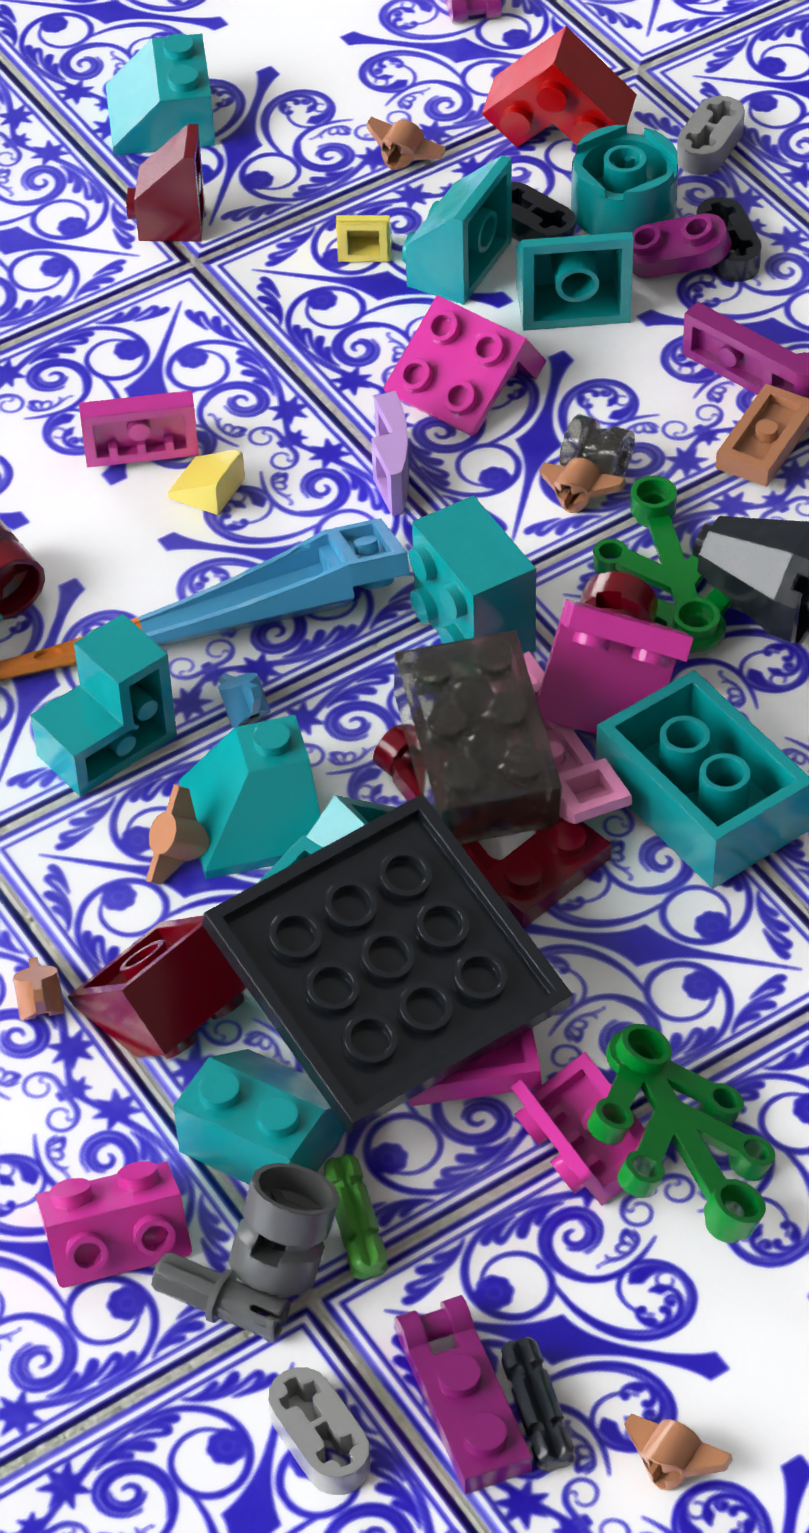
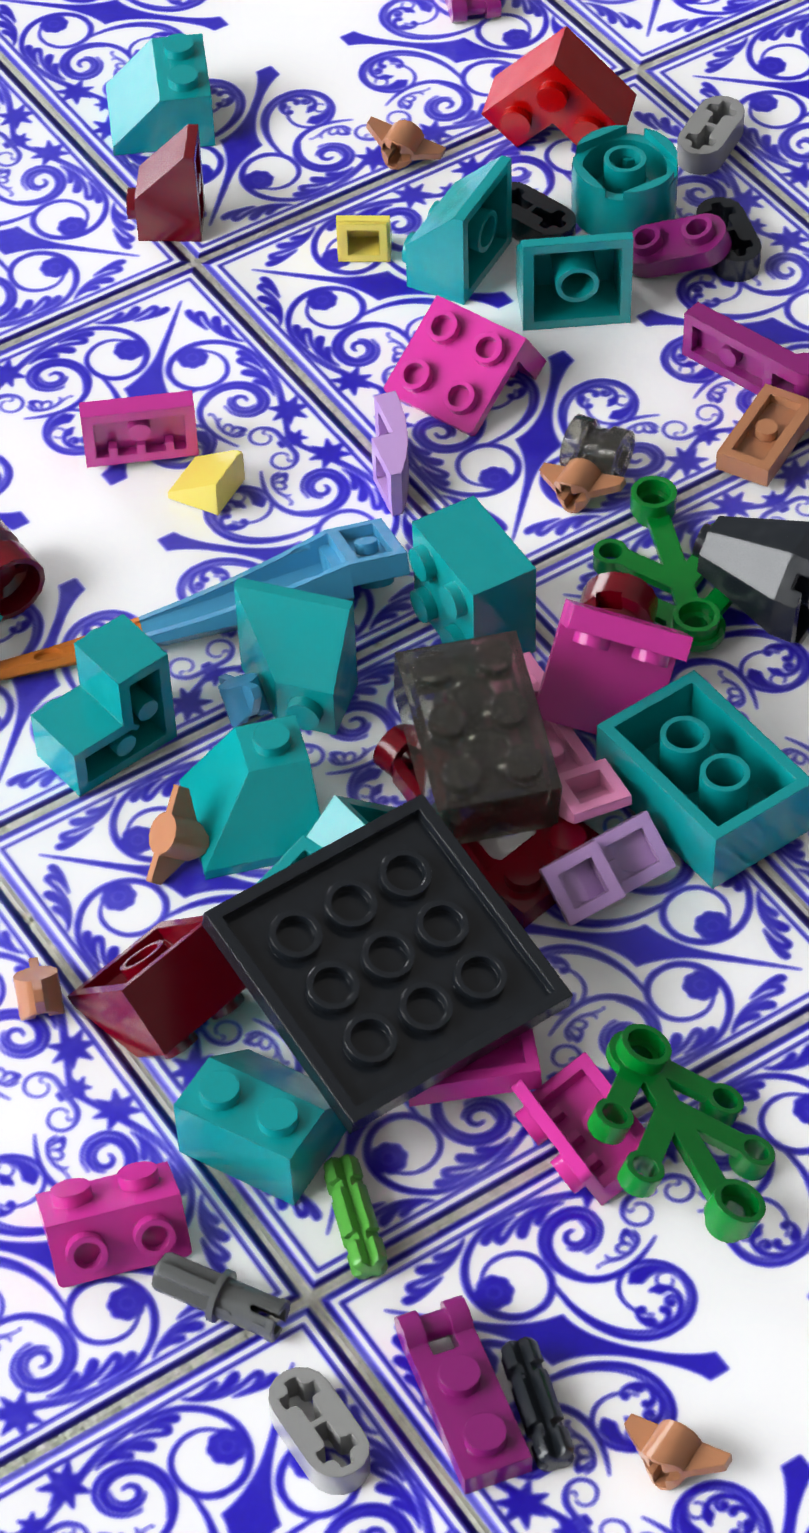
dark grey wheel [228,1163,340,1296] -> none
none -> teal slope [234,577,358,735]
none -> lavender slope [539,811,676,926]

